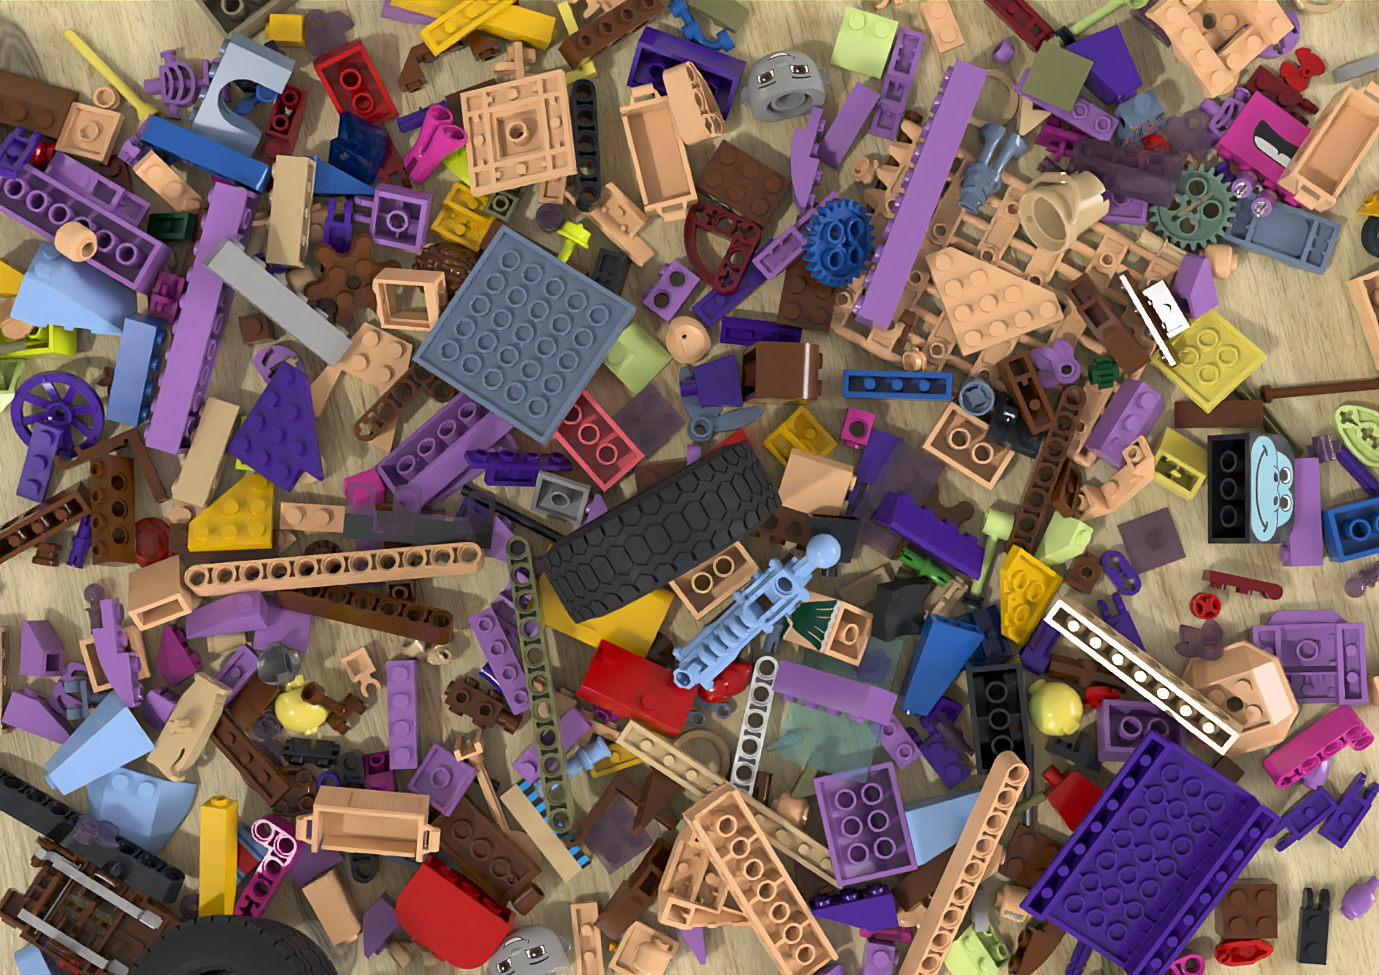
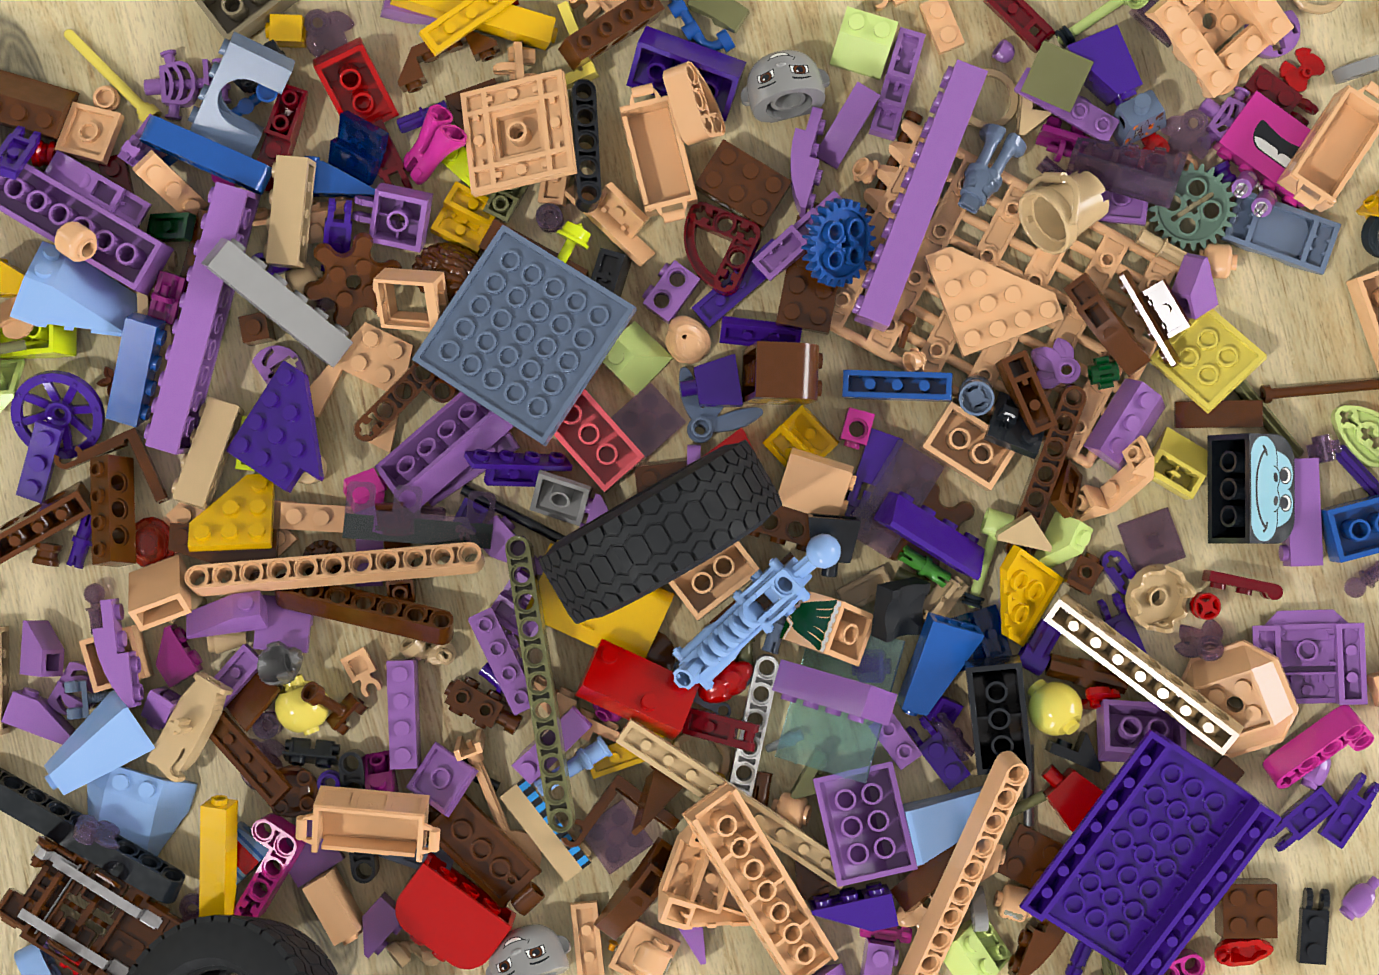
none -> dark red plate [682,707,760,752]
none -> tan slope [995,511,1052,552]
none -> tan plate [1125,564,1196,633]

